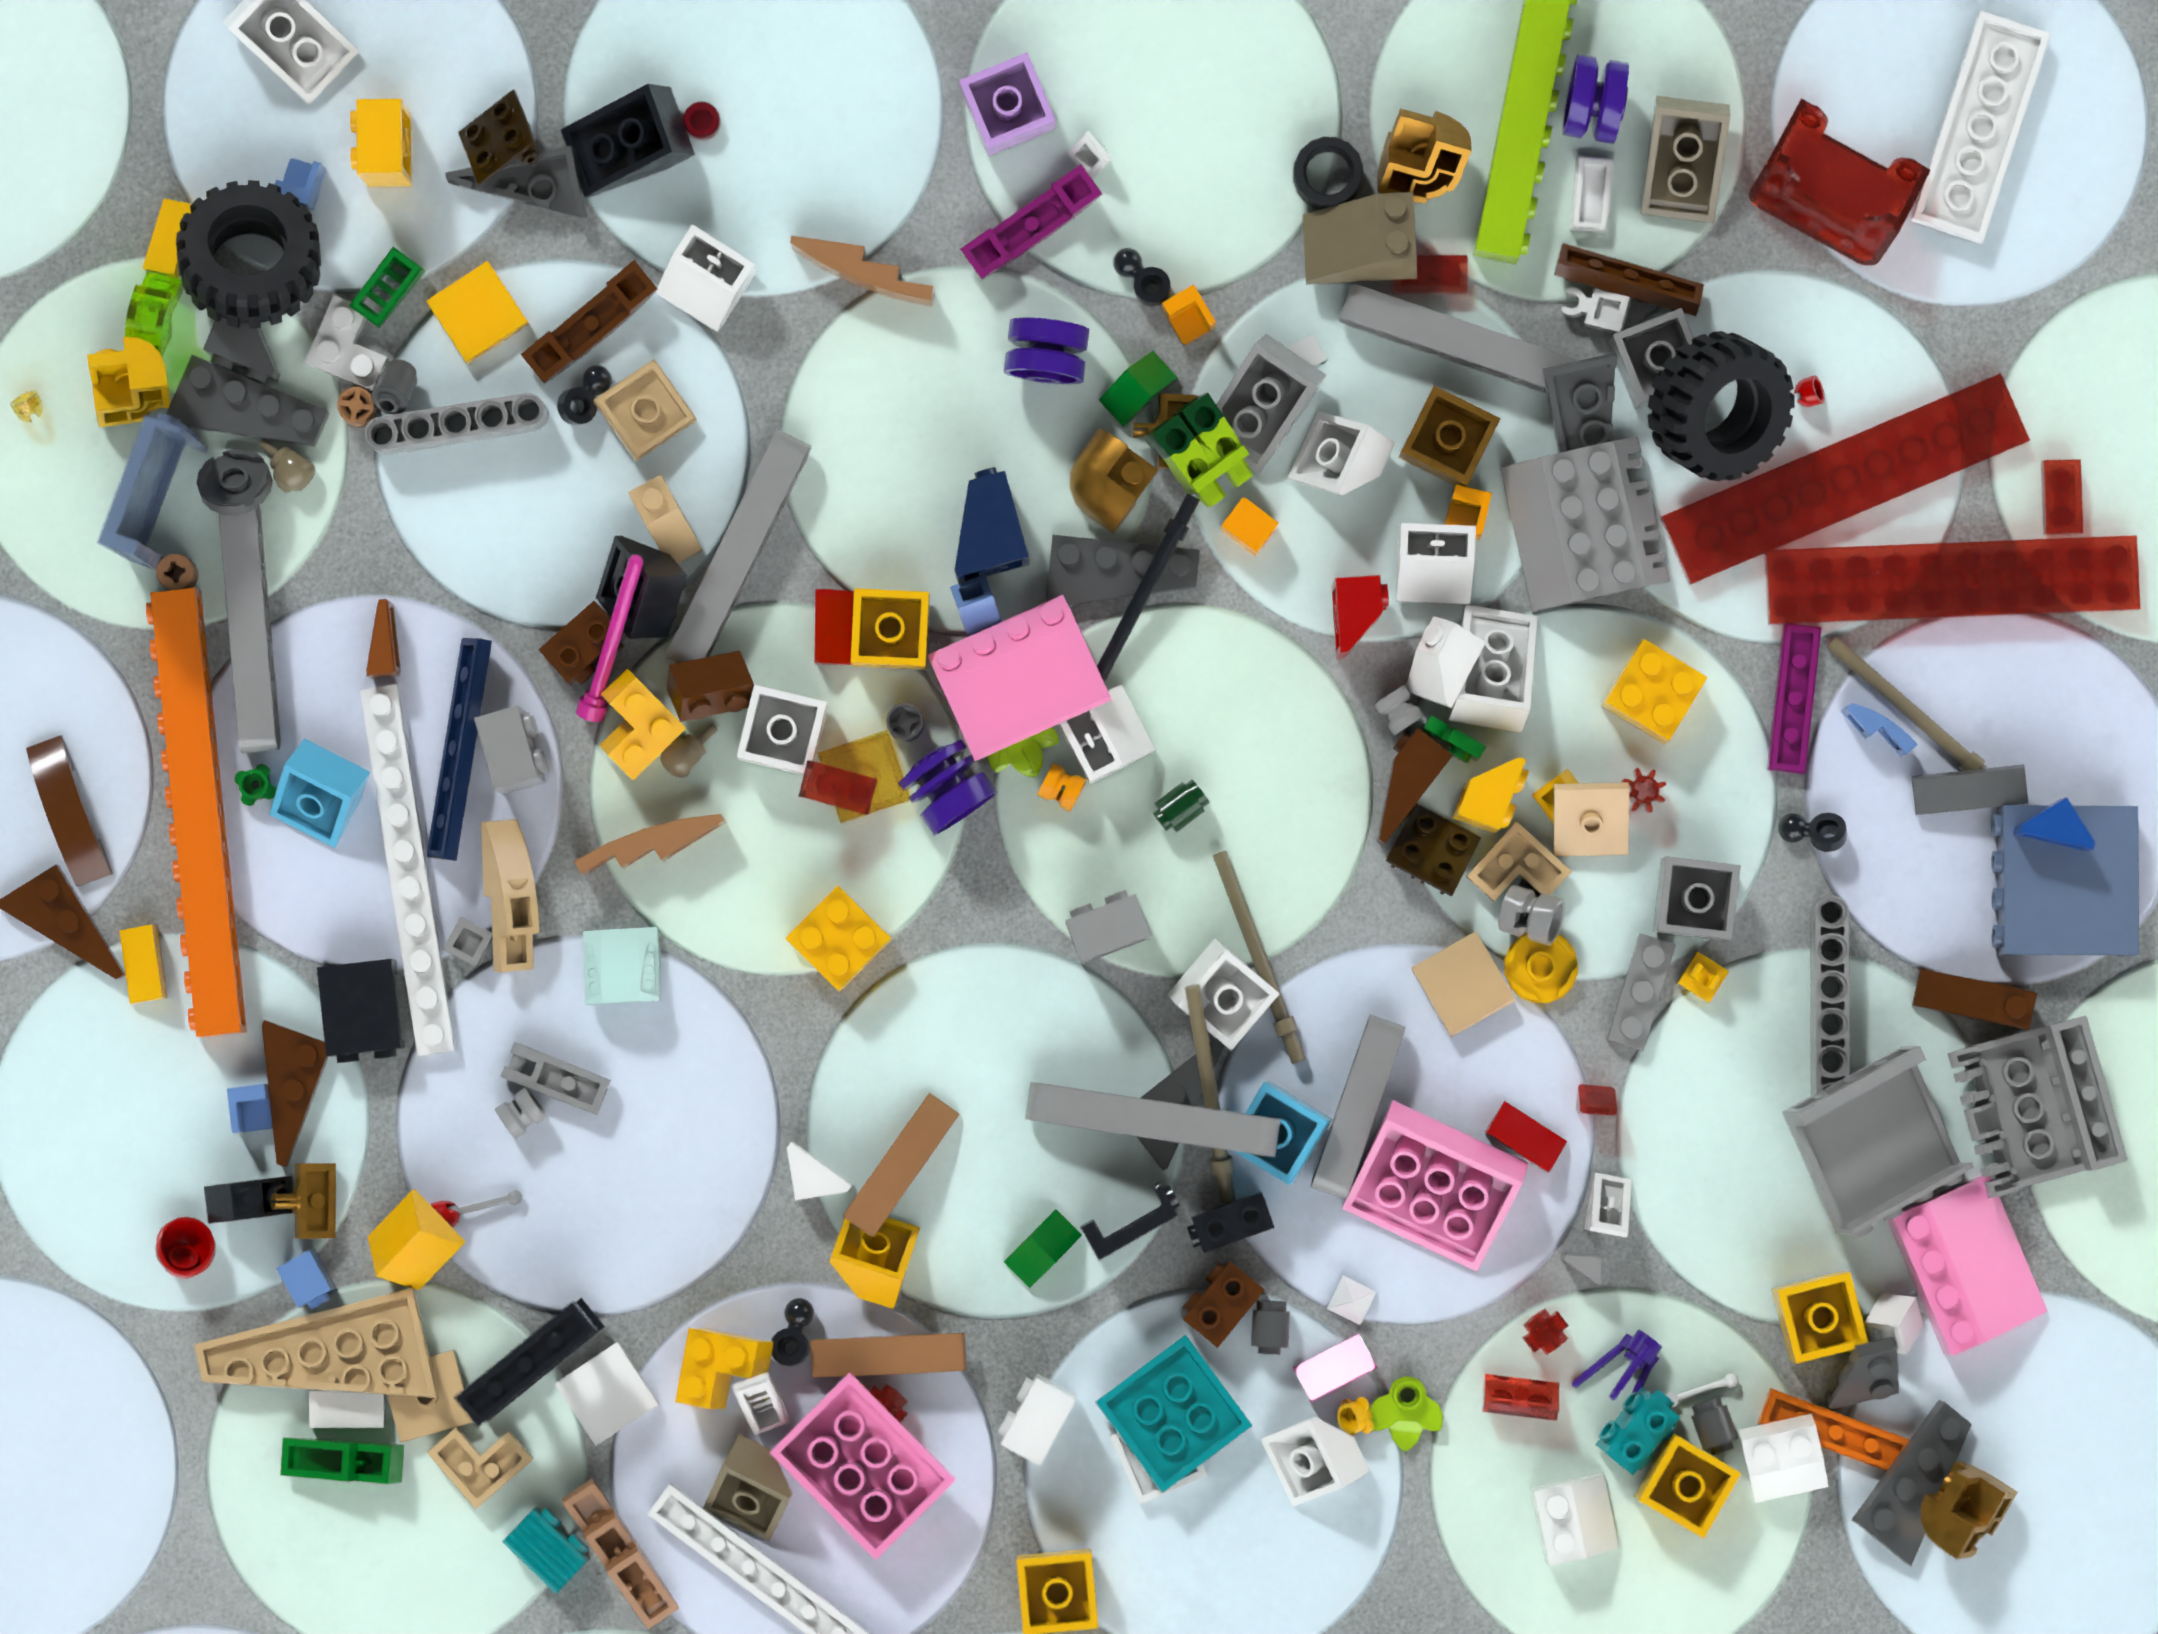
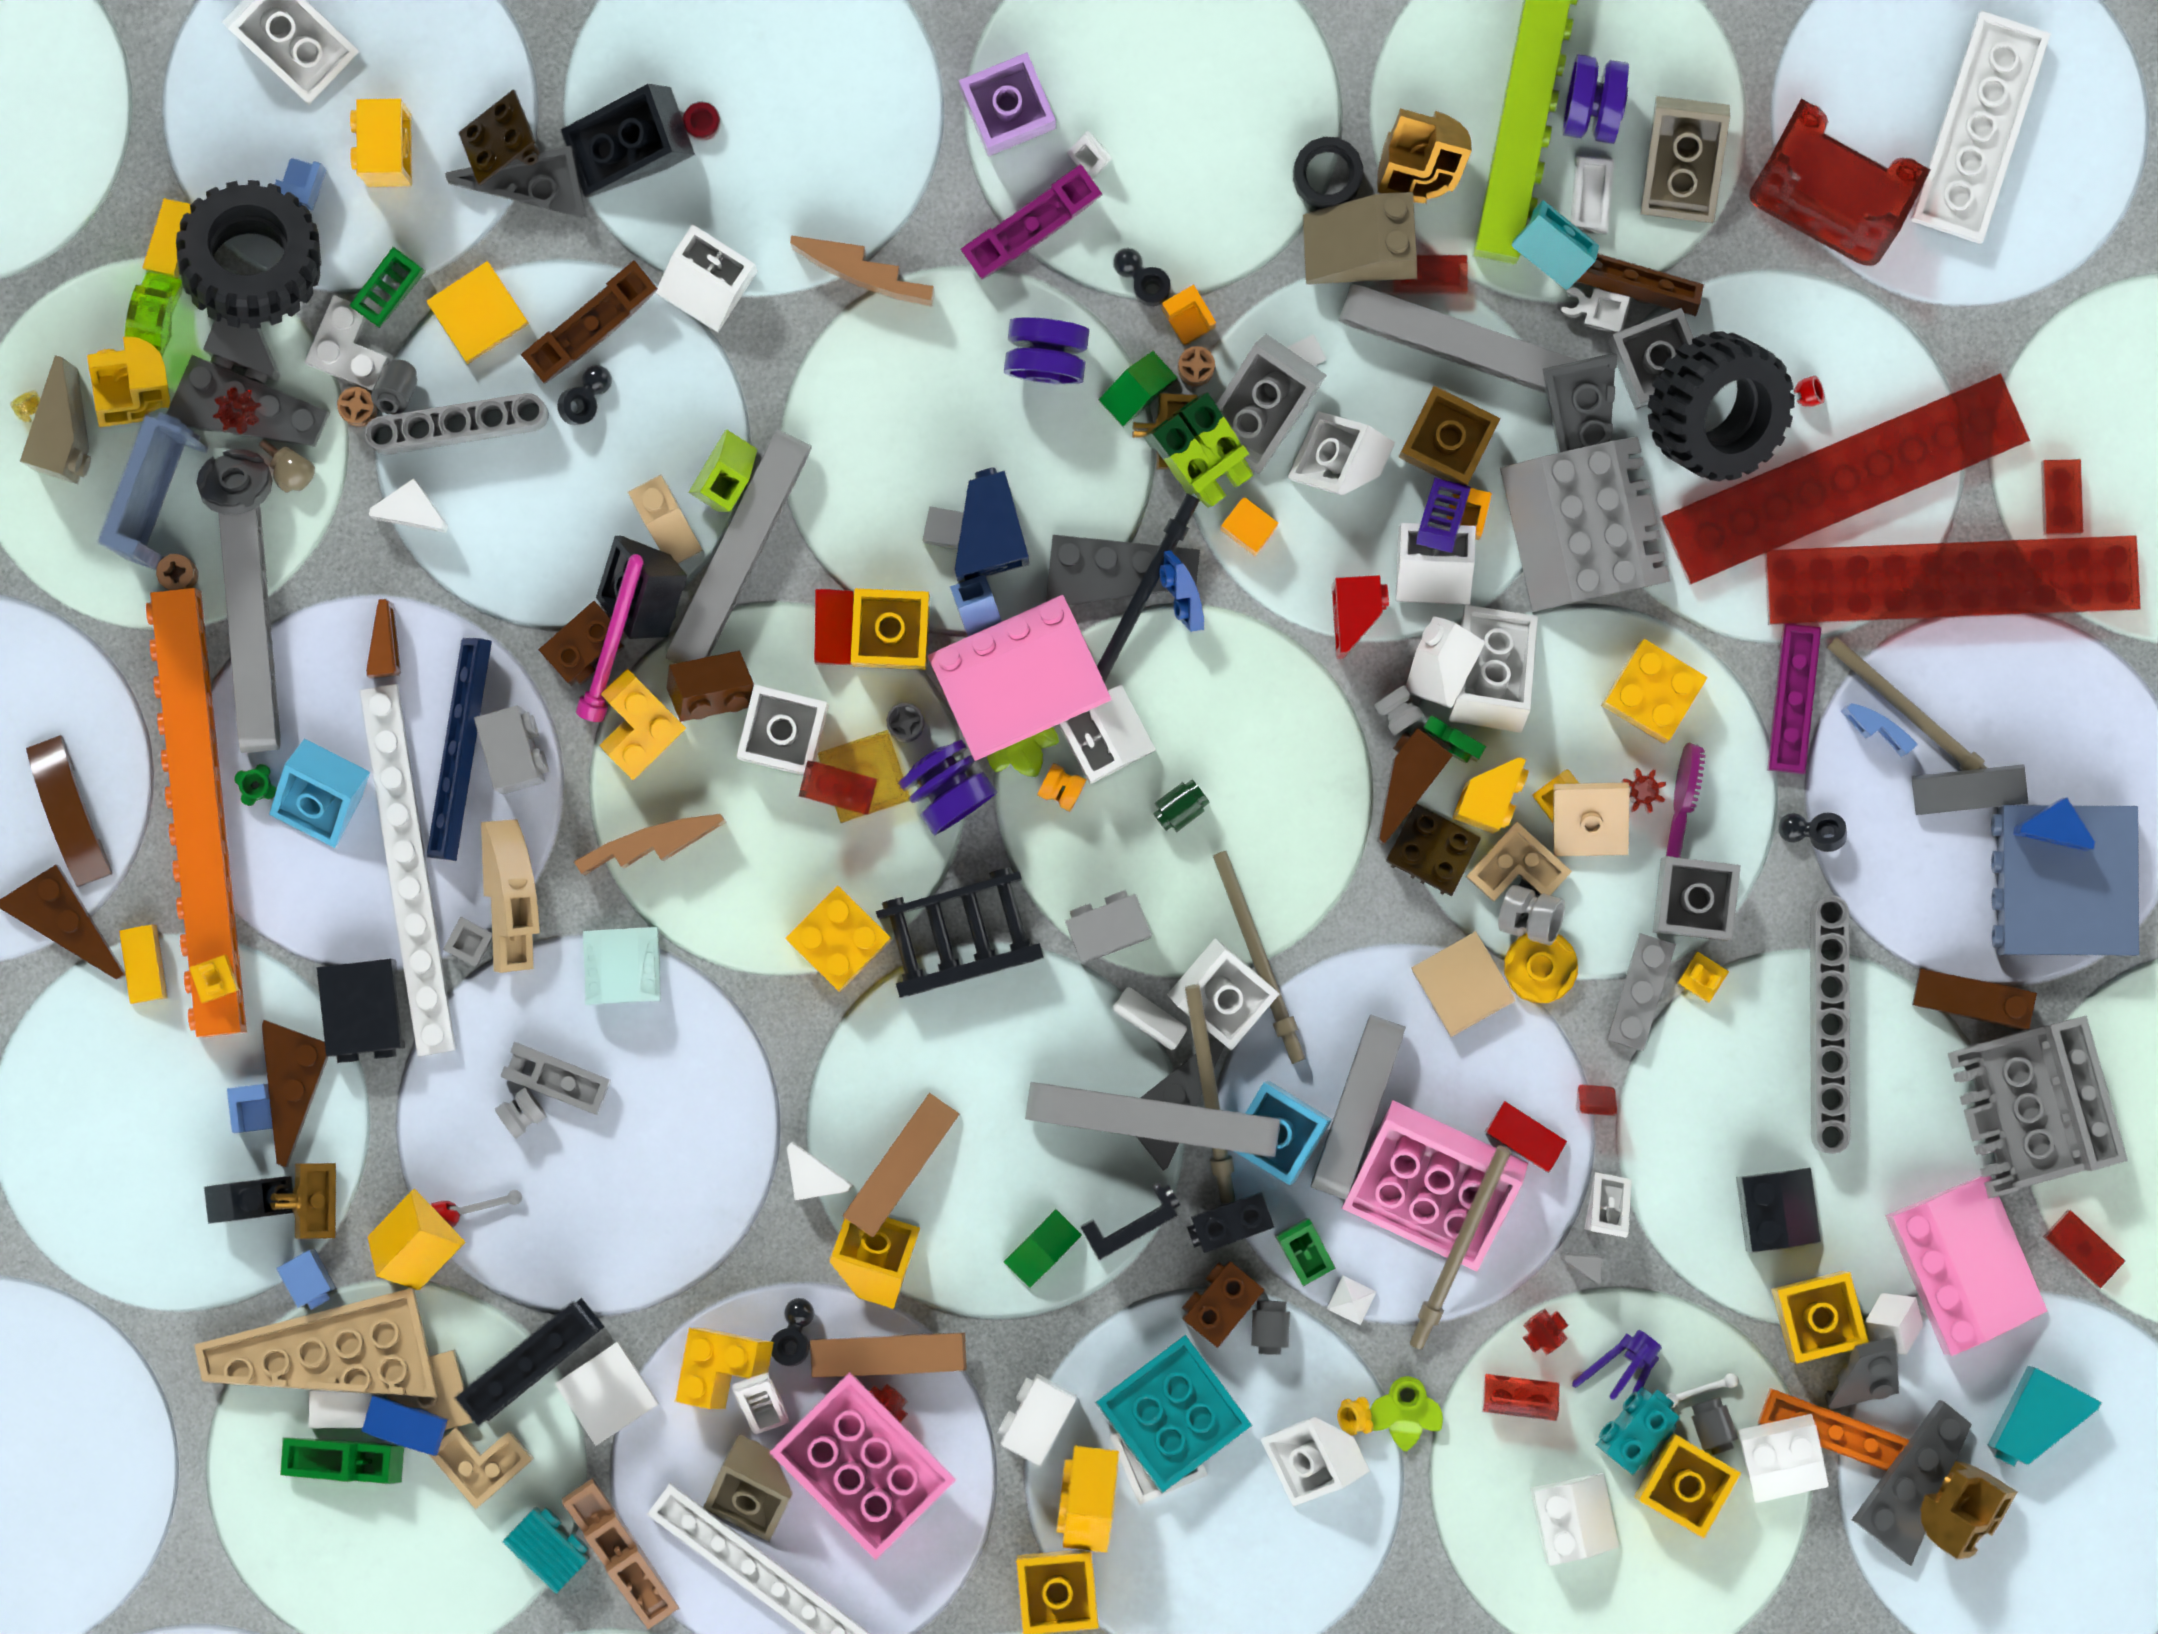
red piece [155,1217,215,1279] -> none
tan plate [593,359,697,462] -> none
dark tan piece [660,724,718,778] -> none
pearl gold brick [1069,429,1158,534] -> none
slope [1292,1333,1377,1402] -> none
light grey panel [1782,1046,1974,1238] -> none
none -> dark tan slope [20,355,91,484]
none -> yellow tile [189,955,239,1003]
none -> clear red gear [213,386,262,435]
none -> blue slope [361,1396,448,1456]
none -> white slope [369,478,448,533]
none -> lime slope [688,430,758,512]
none -> black fence [876,867,1044,998]
none -> light grey slope [922,506,964,549]
none -> yellow brick [1057,1446,1119,1553]
none -> white slope [1112,987,1187,1050]
none -> blue slope [1159,551,1204,632]
none -> medium nougat wheel [1178,346,1215,387]
none -> green slope [1275,1218,1335,1287]
none -> dark tan bar [1409,1146,1511,1350]
none -> dark purple slope [1416,478,1471,553]
none -> teal panel [1512,200,1599,290]
none -> magenta piece [1666,742,1706,858]
none -> black slope [1736,1168,1821,1252]
none -> teal slope [1988,1365,2102,1467]
none -> clear red plate [2043,1210,2125,1288]

